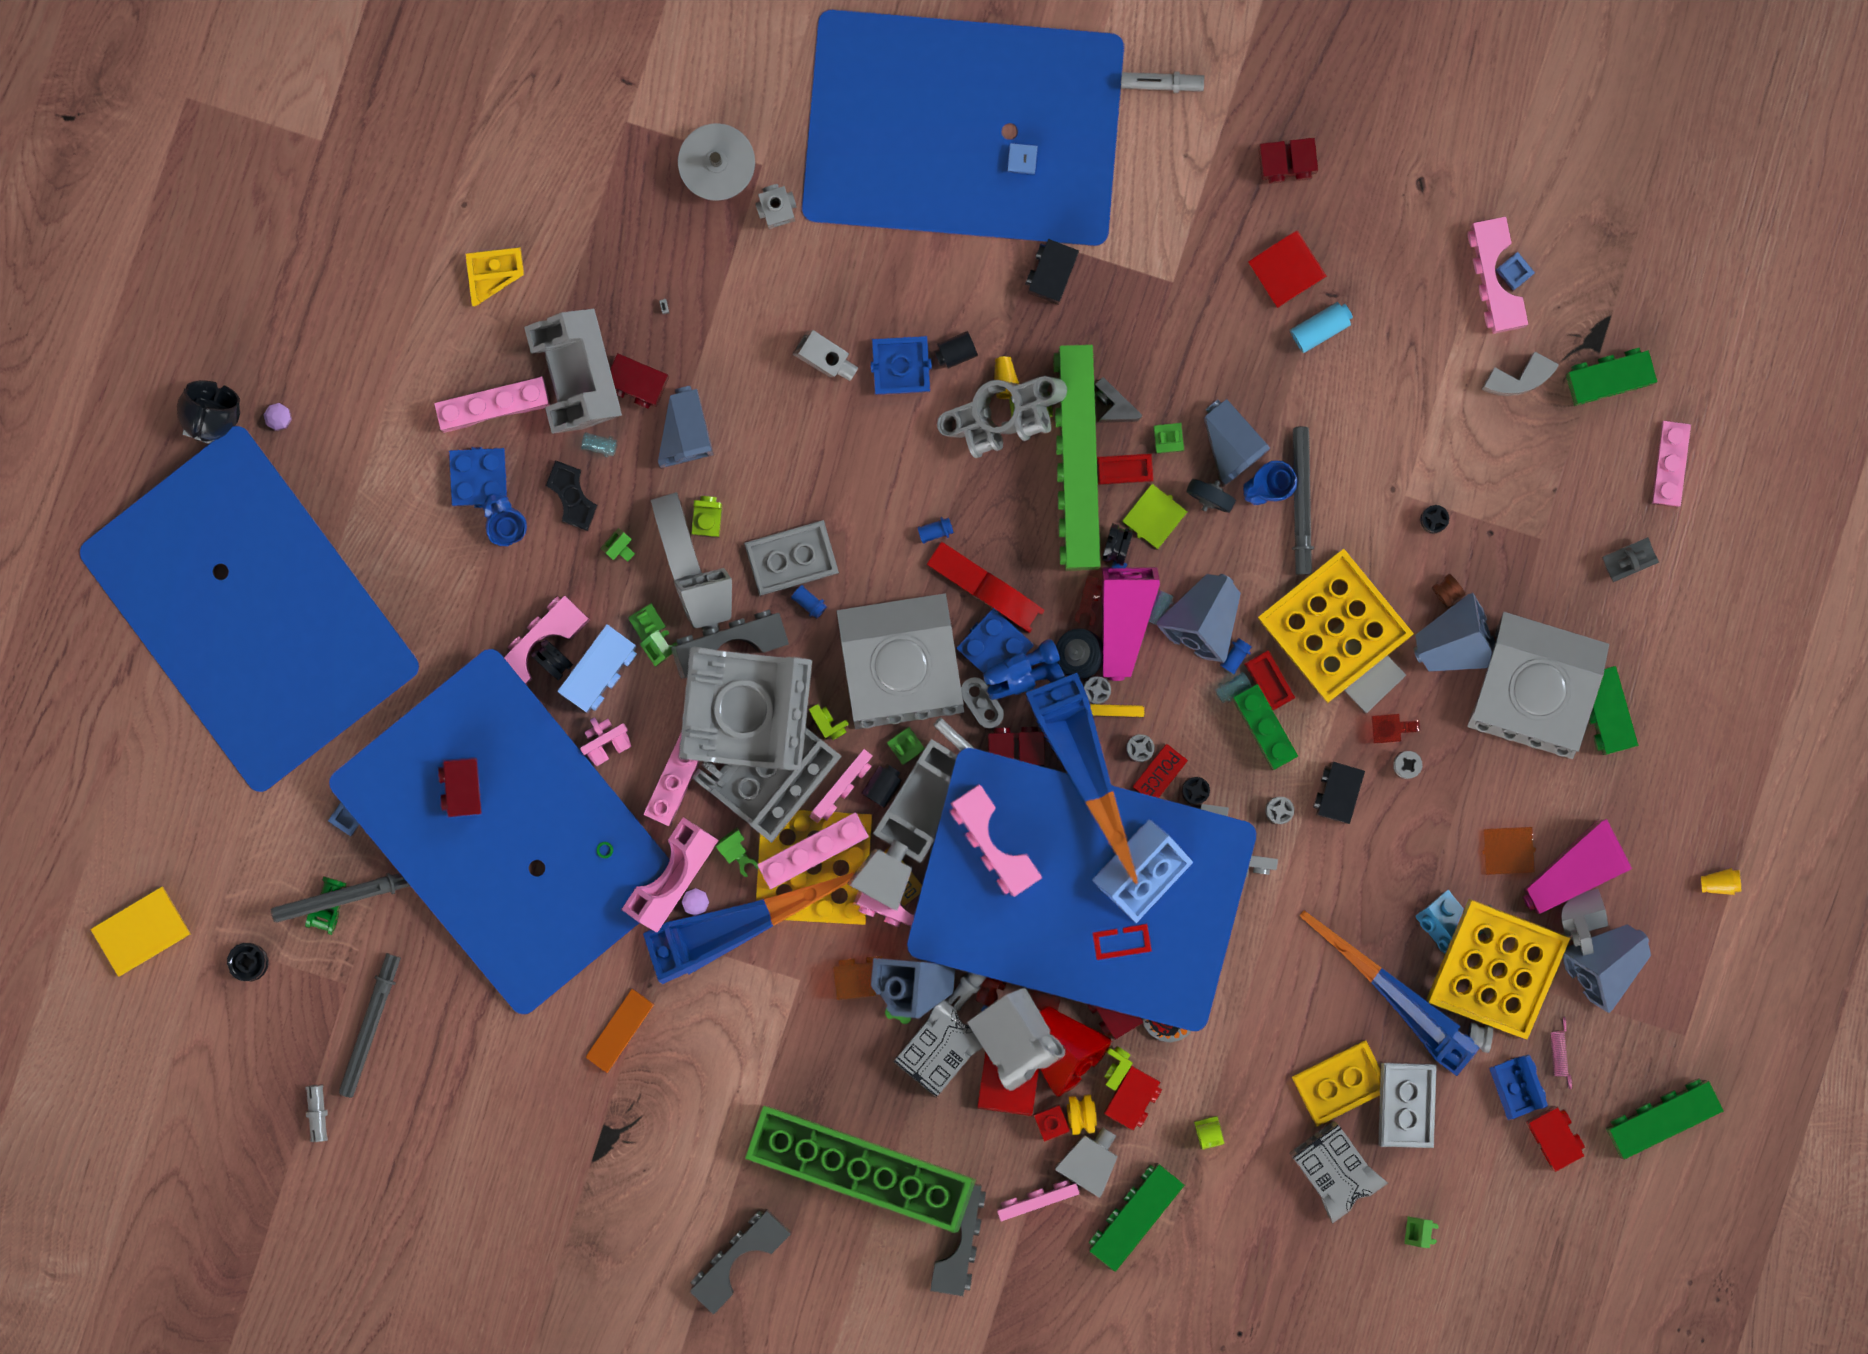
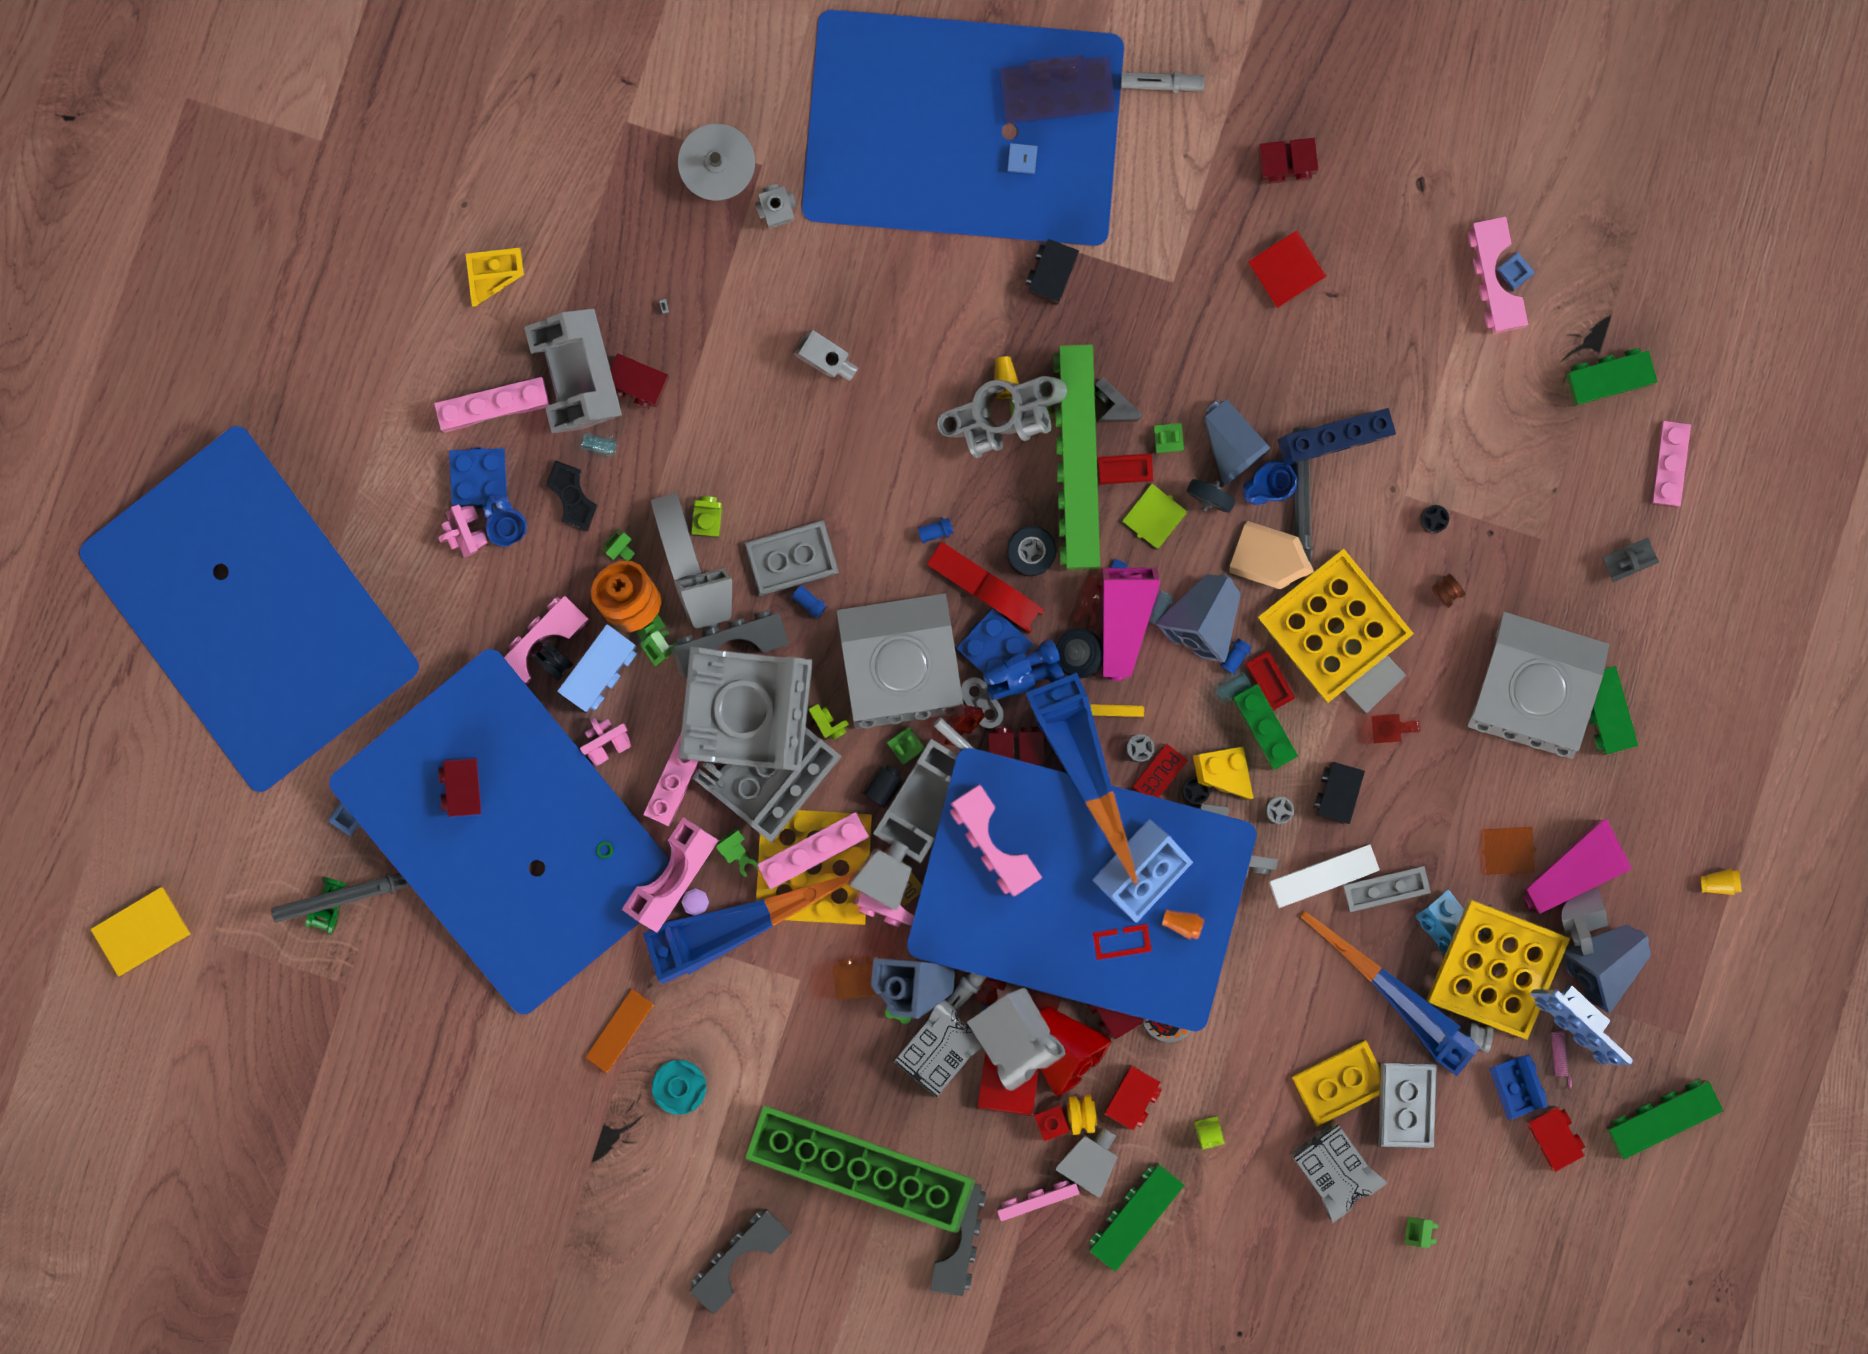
black piece [177,380,241,444] -> none
black wheel [227,943,269,982] -> none
lavender tile [263,403,292,431] -> none
light grey pin [306,1085,328,1142] -> none
dark grey axle [339,953,401,1098] -> none
sand blue slope [658,386,714,468] -> none
bright pink plate [809,749,872,823] -> none
blue plate [871,336,932,395] -> none
black brick [934,331,978,369] -> none
light grey wheel [1084,676,1111,704] -> none
black wheel [1102,523,1133,566] -> none
lime bracket [1104,1046,1133,1091] -> none
medium azure brick [1290,302,1353,353] -> none
light grey wheel [1393,751,1423,779] -> none
sand blue slope [1414,593,1495,671] -> none
light grey brick [1482,352,1559,396] -> none
none -> bright pink hips [438,505,488,558]
none -> orange wheel [591,561,662,632]
none -> teal tile [652,1060,707,1115]
none -> clear red plate [939,704,985,746]
none -> clear purple bracket [1000,55,1115,124]
none -> black wheel [1007,526,1057,577]
none -> orange cone [1162,909,1205,940]
none -> yellow wing [1193,746,1254,800]
none -> light nougat tile [1229,521,1314,589]
none -> white slope [1268,844,1380,908]
none -> dark blue brick [1277,408,1396,466]
none -> light grey plate [1343,866,1431,912]
none -> medium blue bracket [1530,986,1633,1066]

